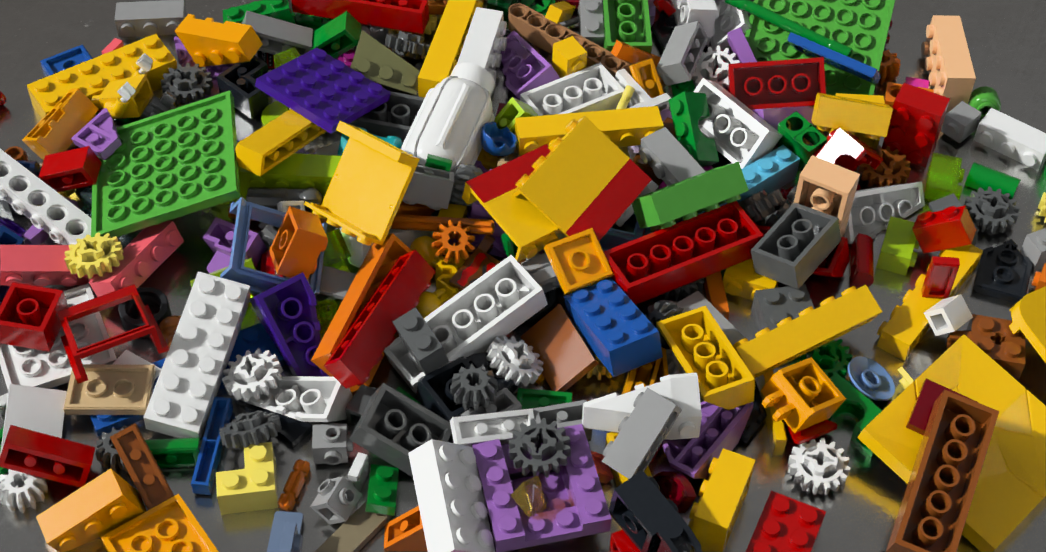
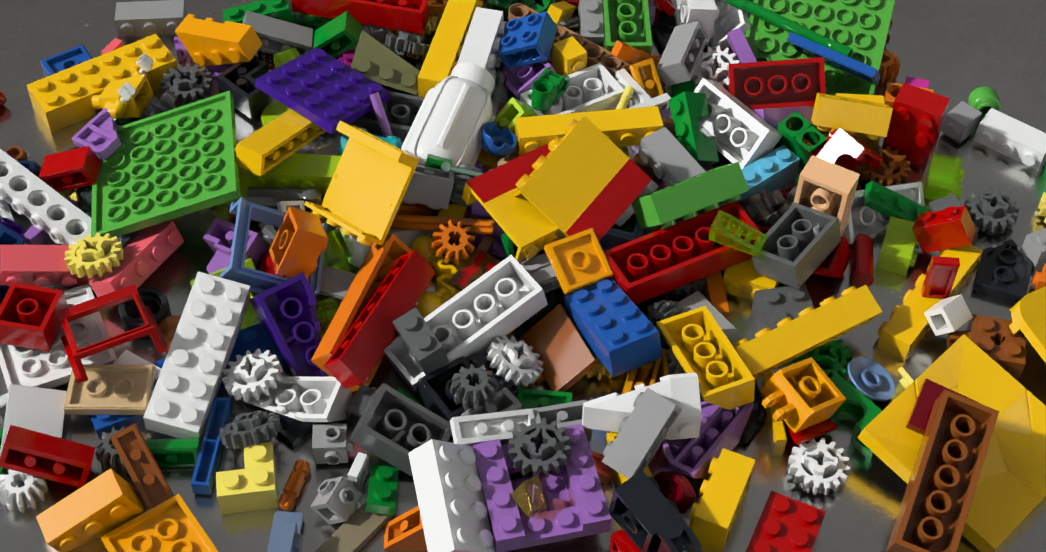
light orange wedge [22,88,99,161] -> none
light nougat brick [921,15,976,112] -> none
green brick [965,162,1021,200] -> none
none -> medium lavender piece [369,92,393,138]
none -> sand green hinge [441,162,483,177]
none -> blue brick [497,11,558,69]
none -> green piece [531,67,570,111]
none -> clear neon green slope [709,210,767,257]
none -> green plate [864,180,931,222]

